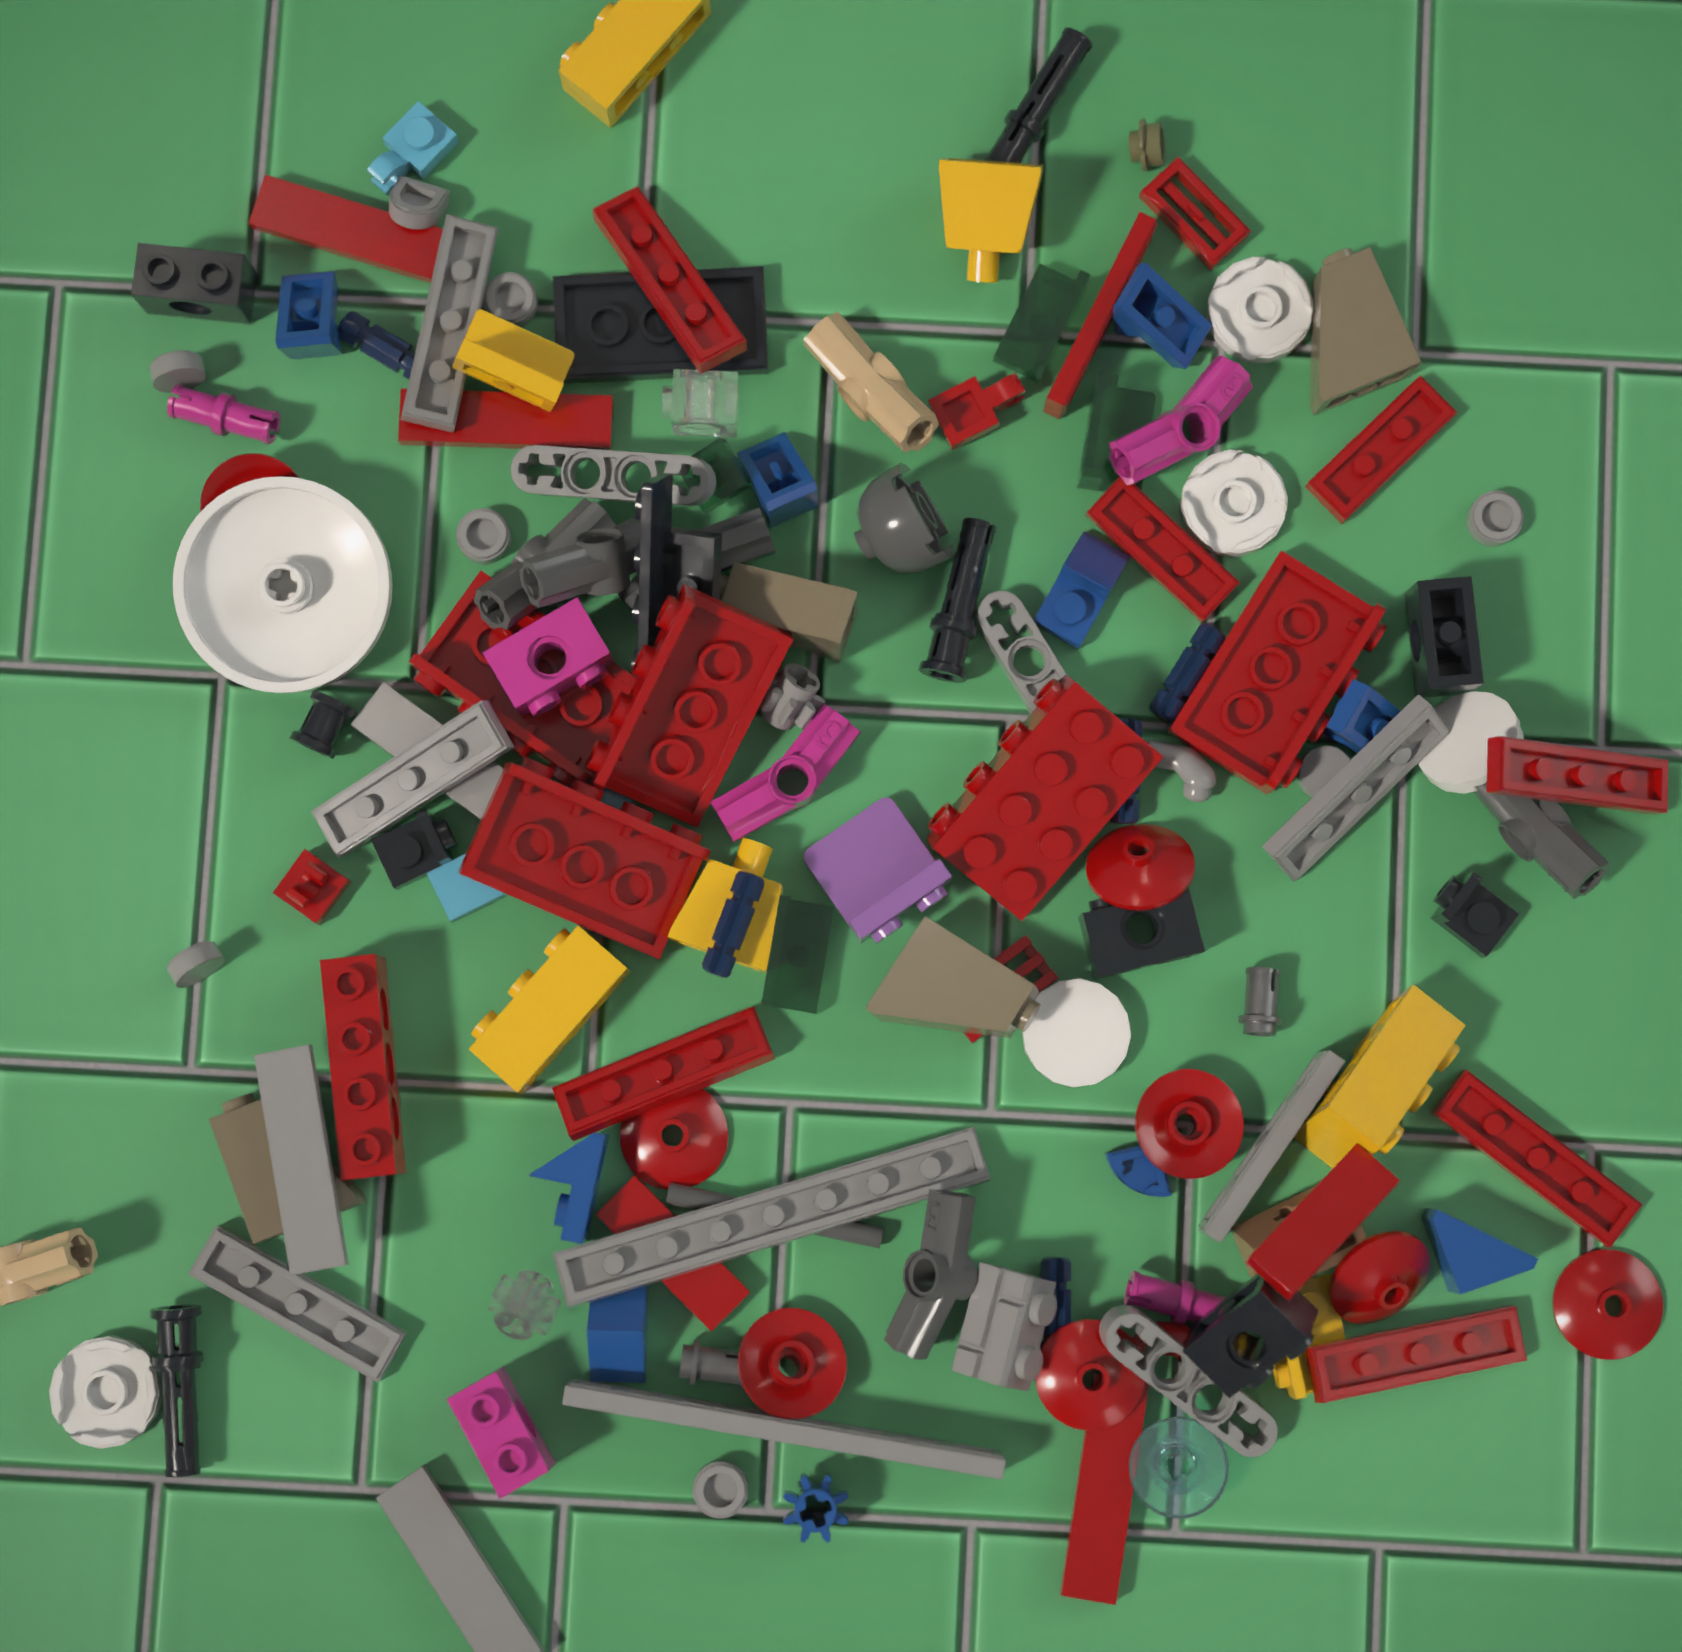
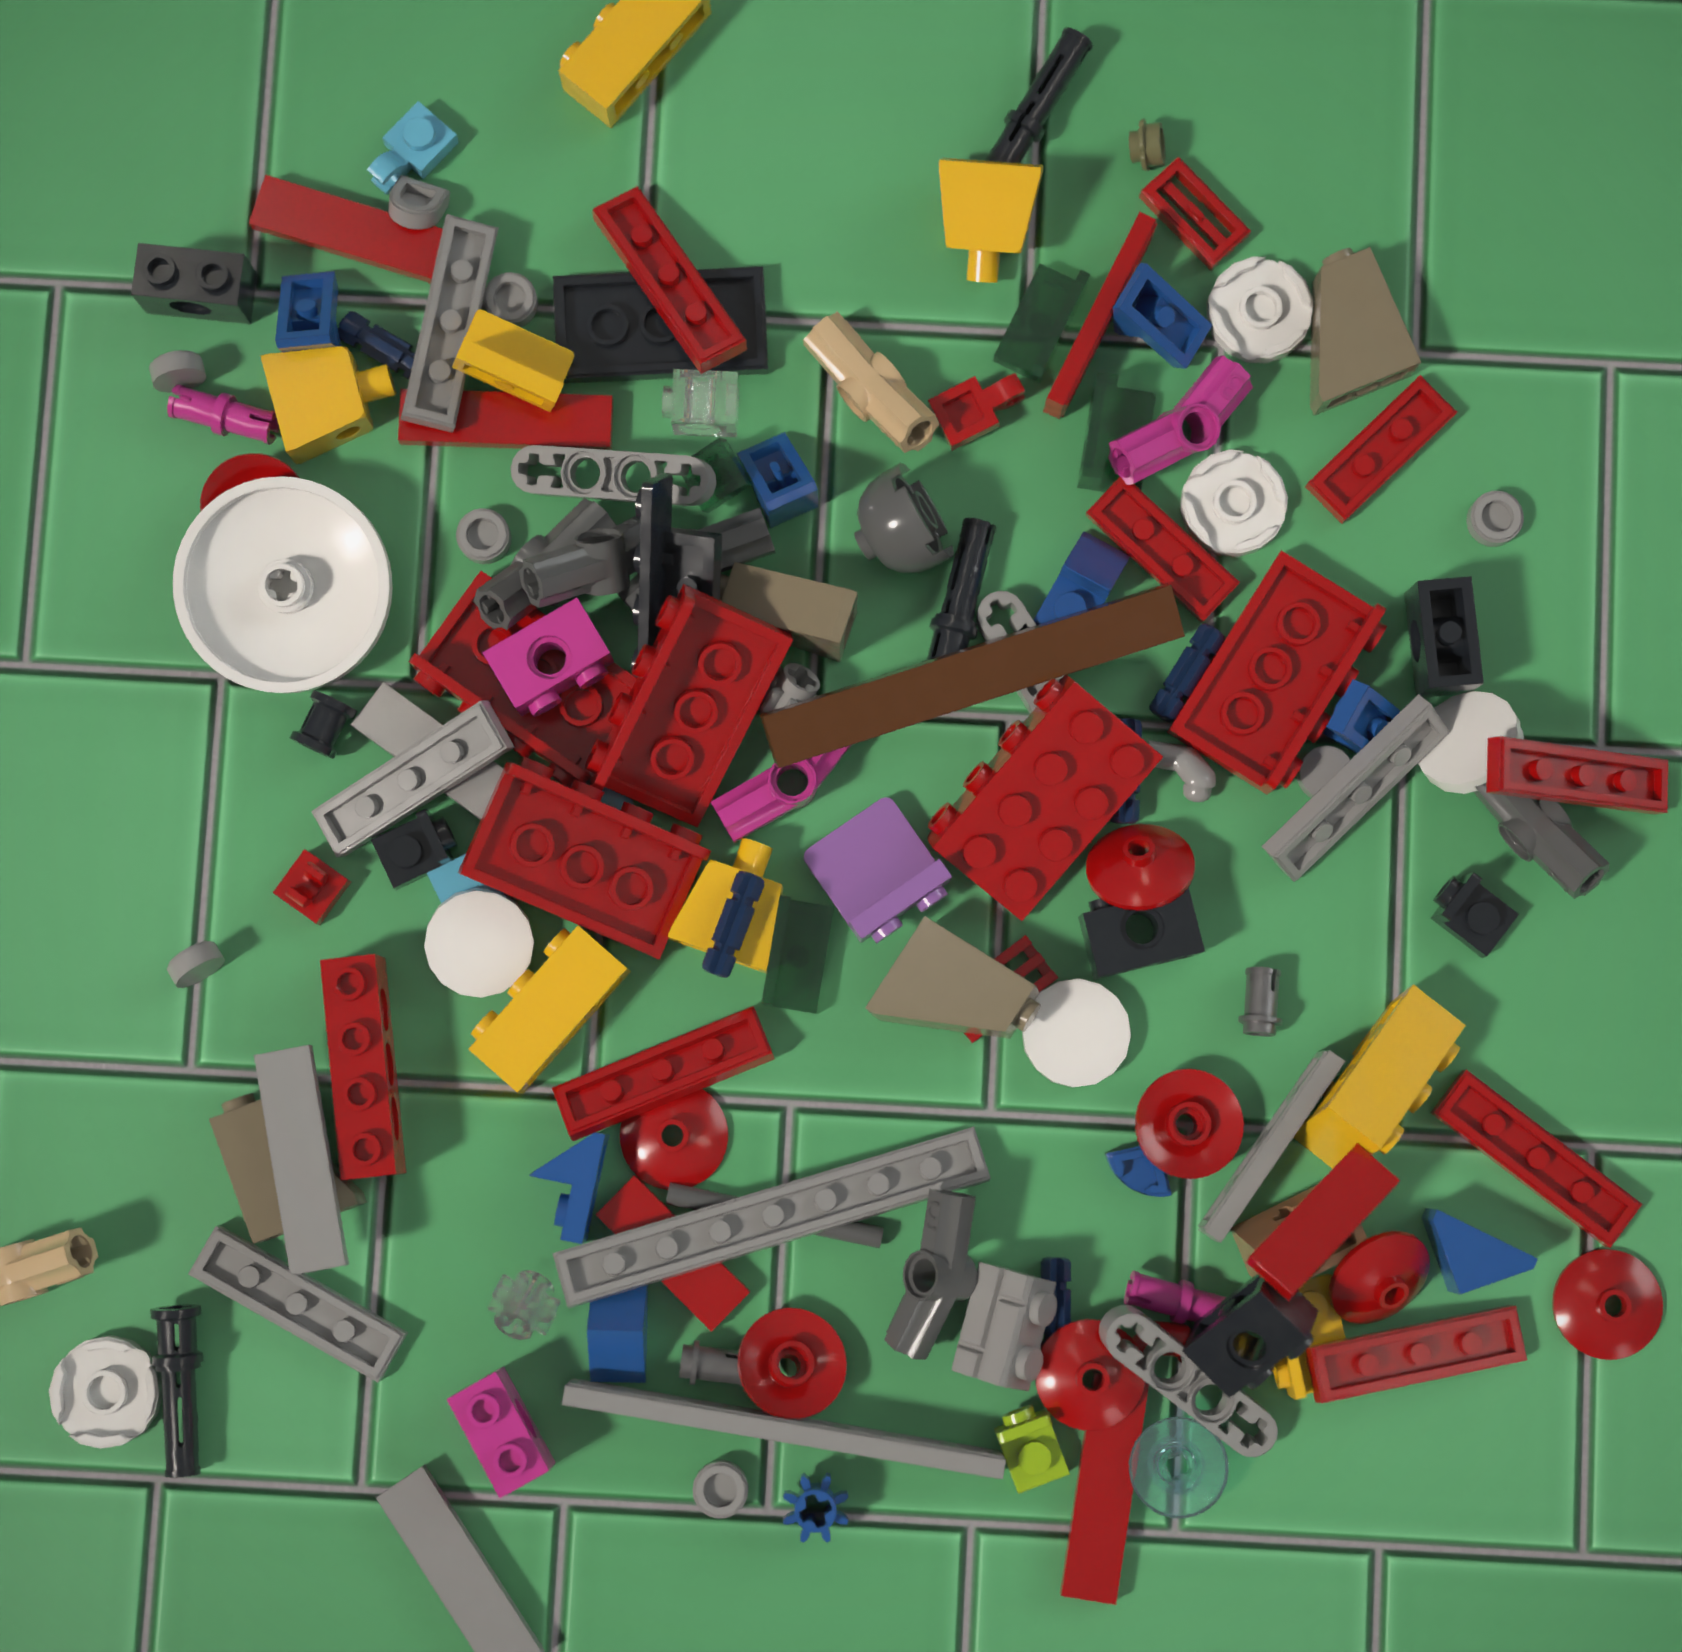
none -> yellow torso [260,346,396,465]
none -> white tile [424,888,534,998]
none -> reddish brown tile [760,584,1185,768]
none -> lime bracket [994,1405,1070,1494]

